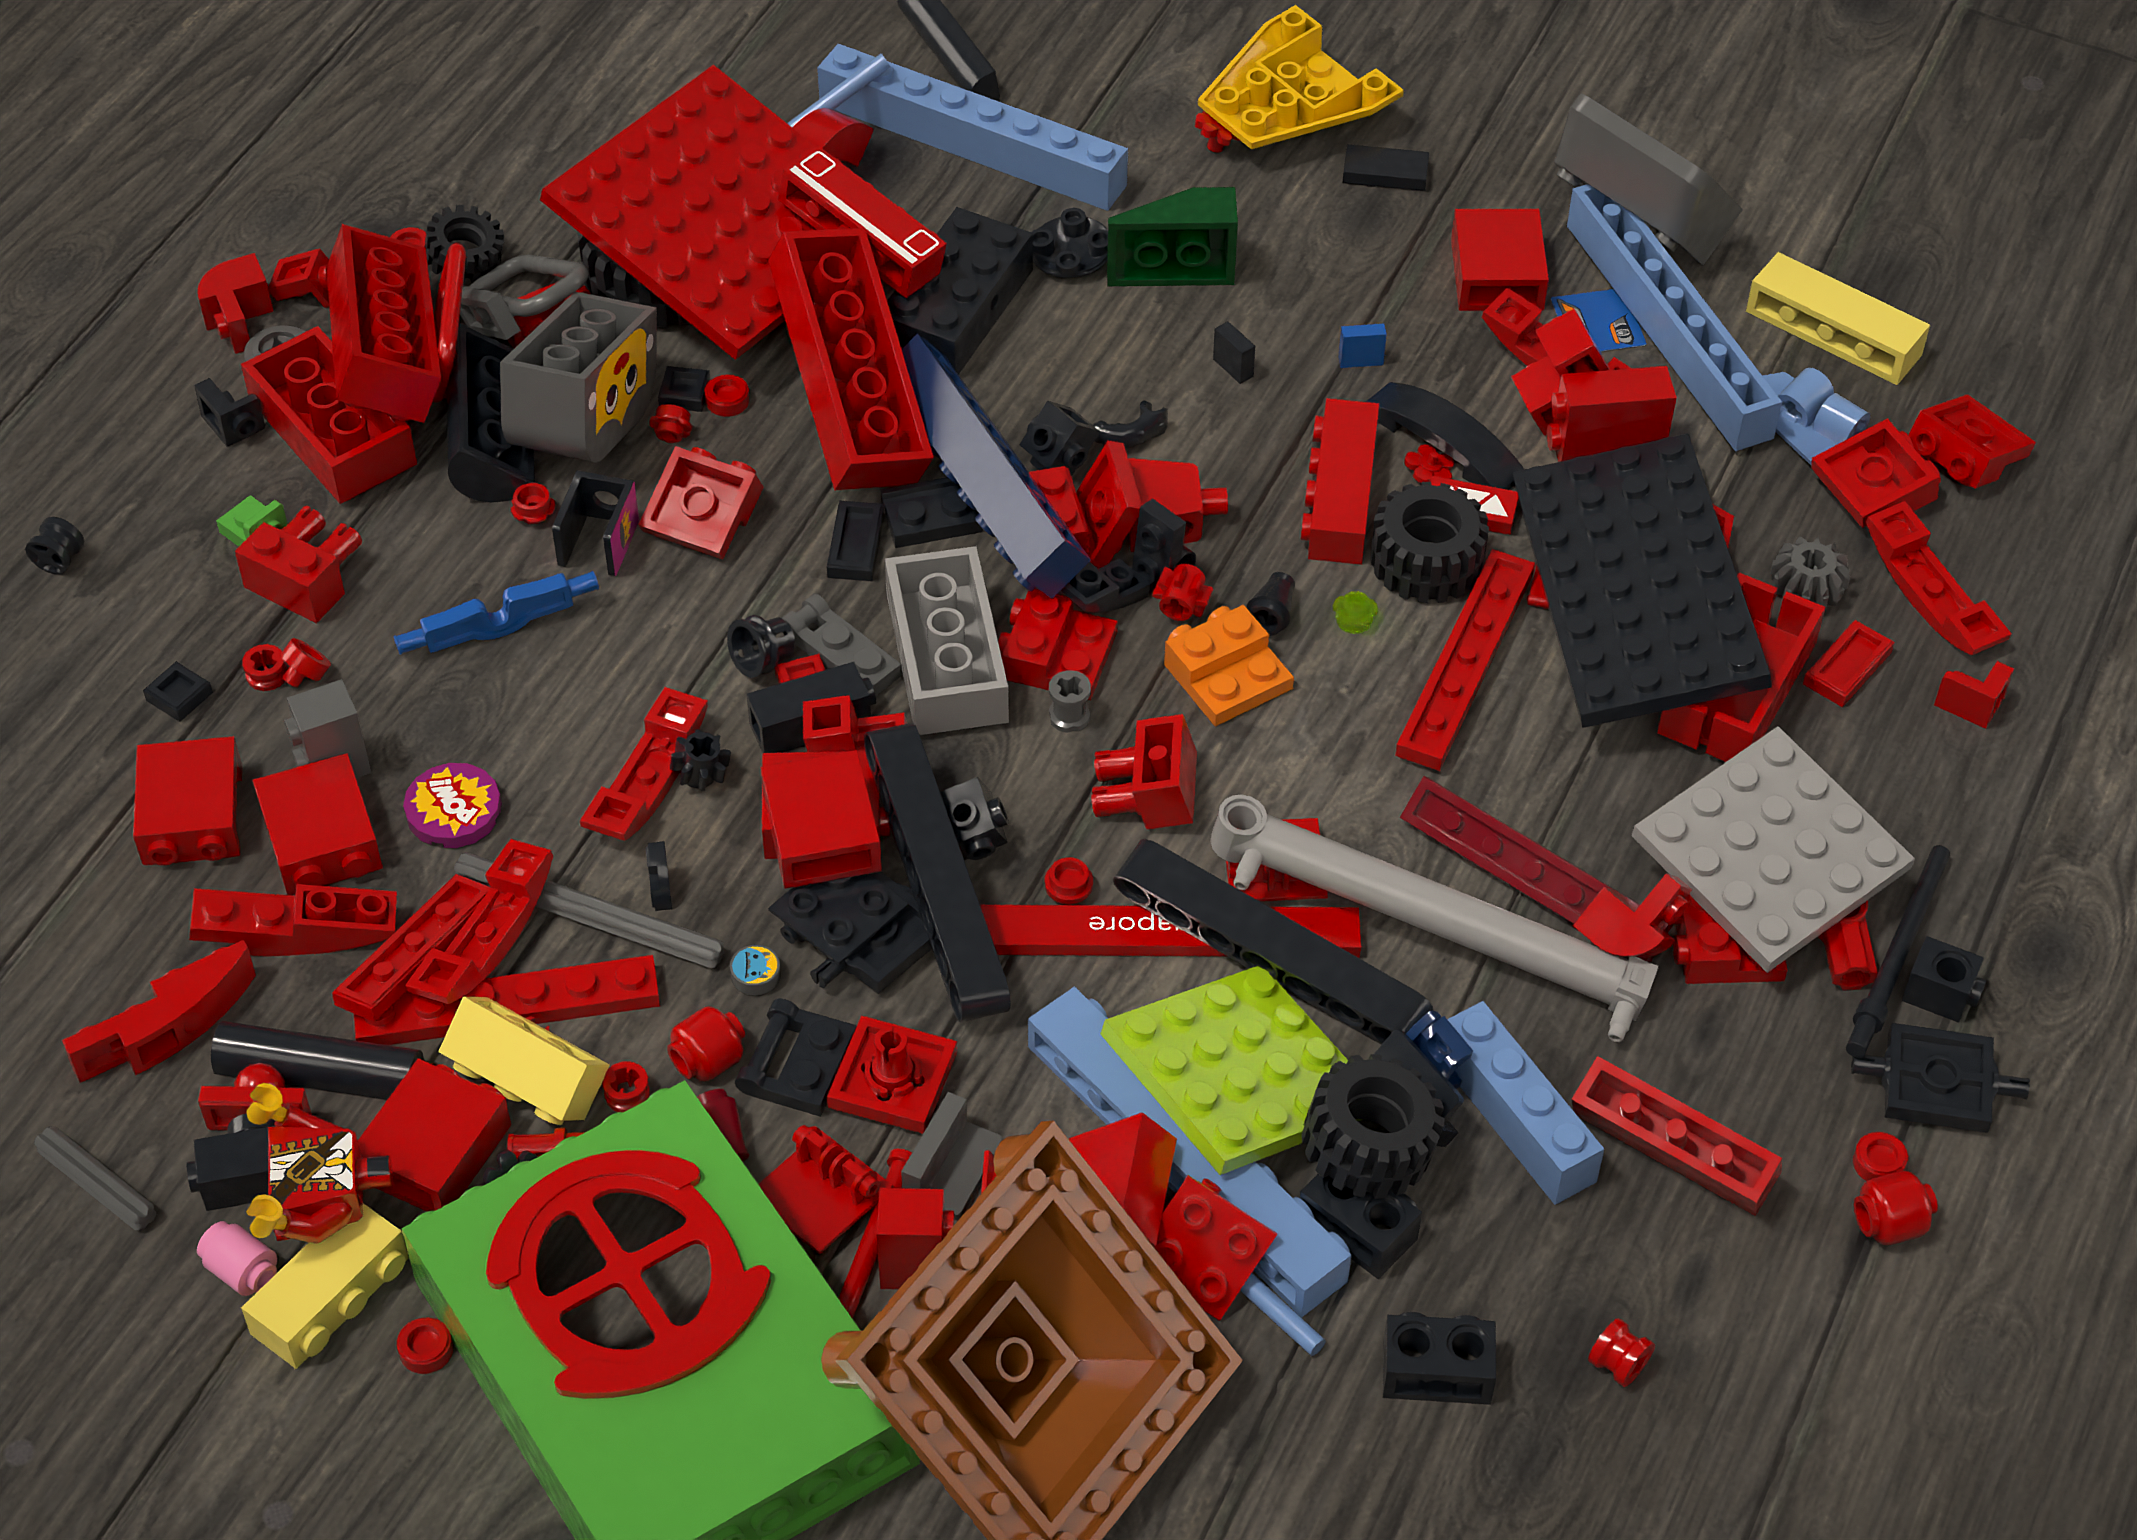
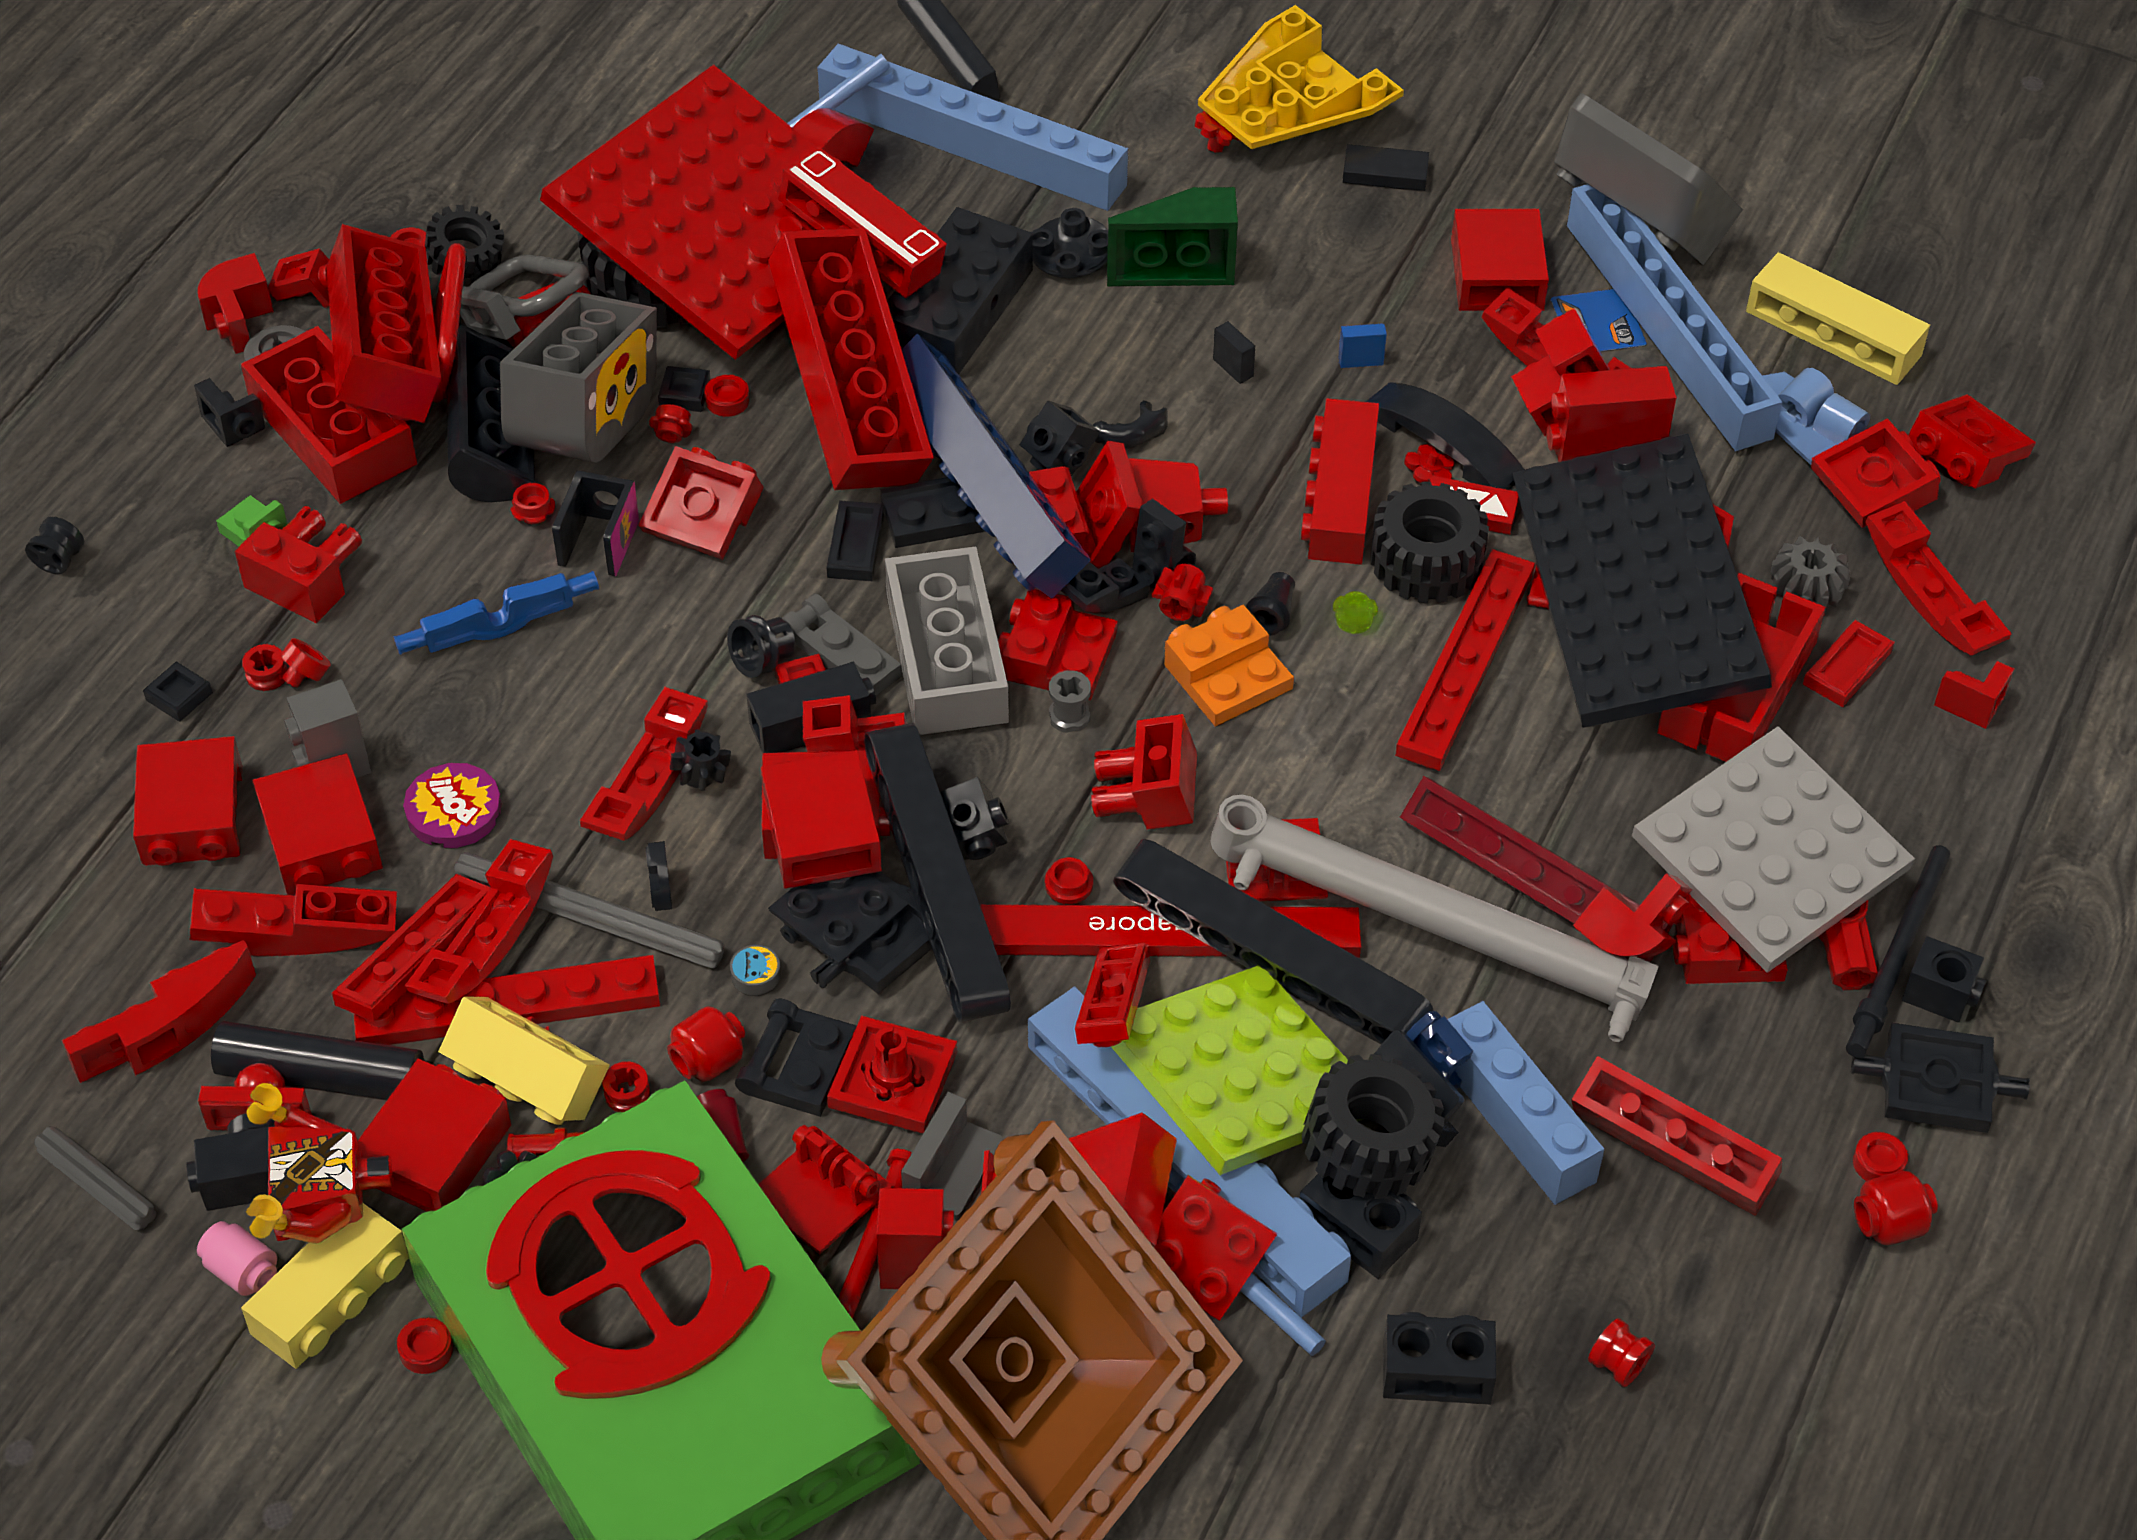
none -> red plate [1075,943,1150,1048]

